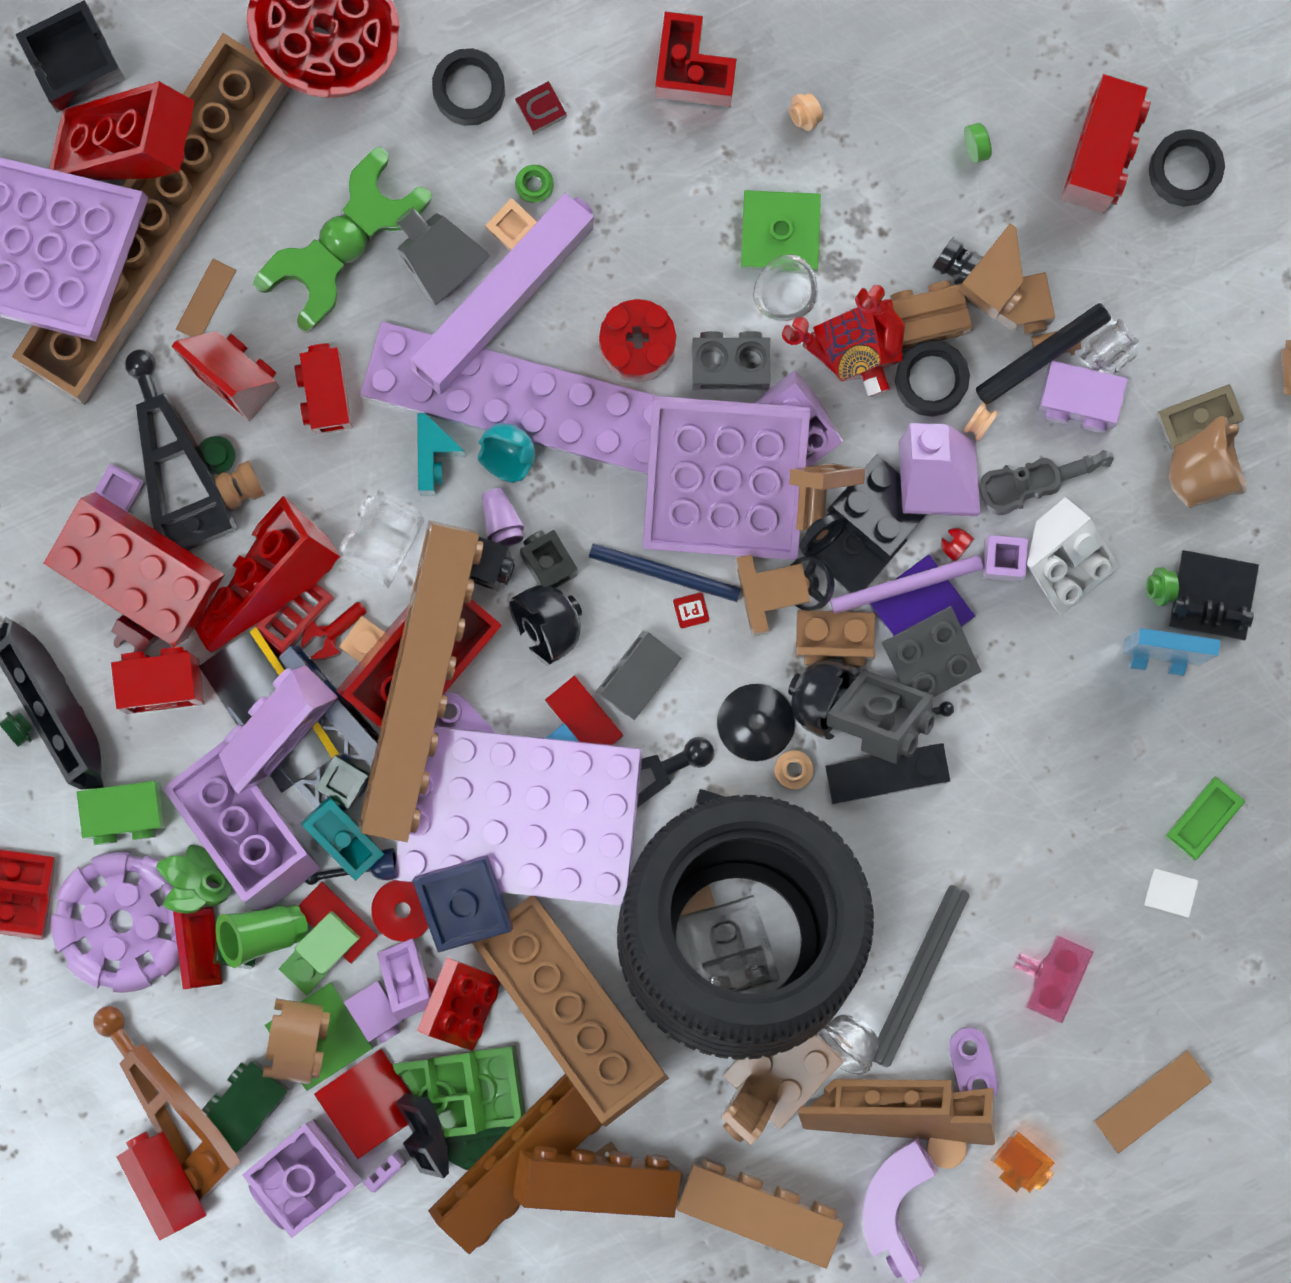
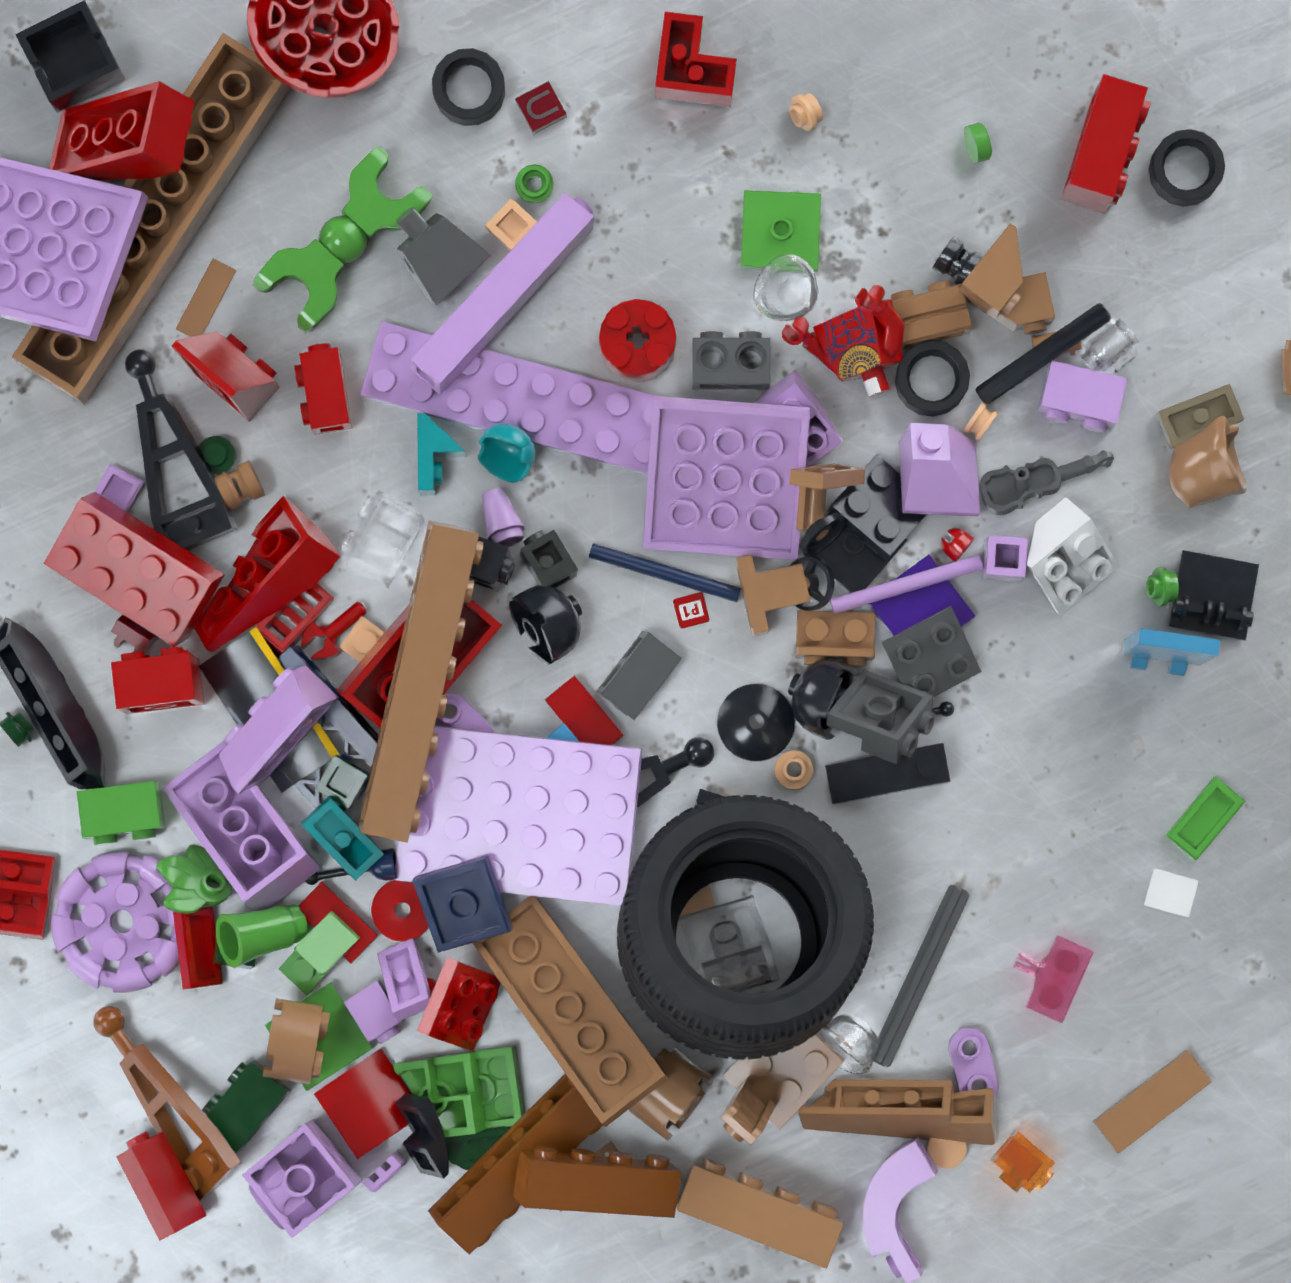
none -> medium nougat brick [629,1048,715,1141]

